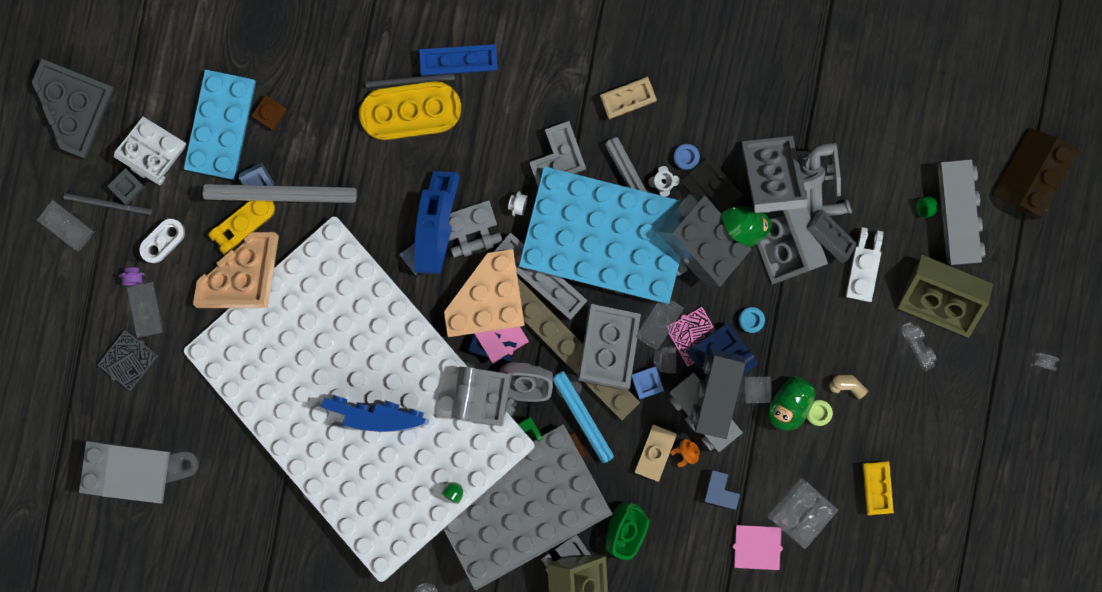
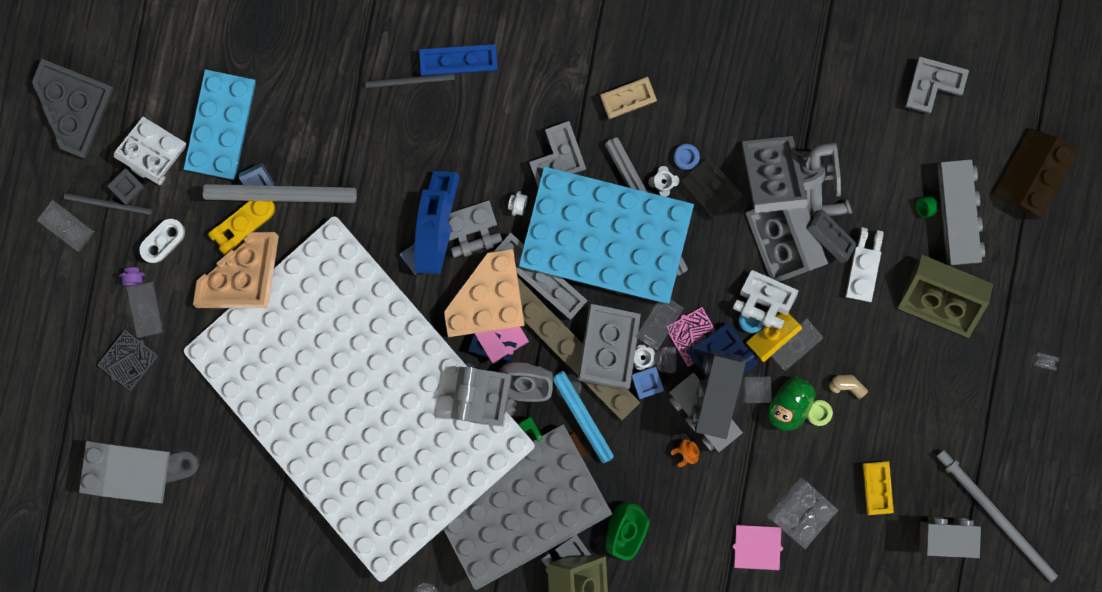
reddish brown plate [252,95,288,131] -> none
blue slope [321,395,429,432] -> none
yellow tile [359,81,461,140] -> none
green hinge [441,482,463,504] -> none
tan plate [635,425,677,482] -> none
dark grey brick [657,194,751,287] -> none
sand blue piece [704,470,740,510] -> none
green piece [721,205,772,247] -> none
clear plate [901,322,937,372] -> none
none -> white plate [634,345,655,370]
none -> white plate [733,270,799,330]
none -> yellow plate [746,313,802,362]
none -> clear plate [771,318,824,371]
none -> light grey plate [905,57,969,114]
none -> light grey brick [919,517,981,558]
none -> light grey bar [936,449,1058,582]

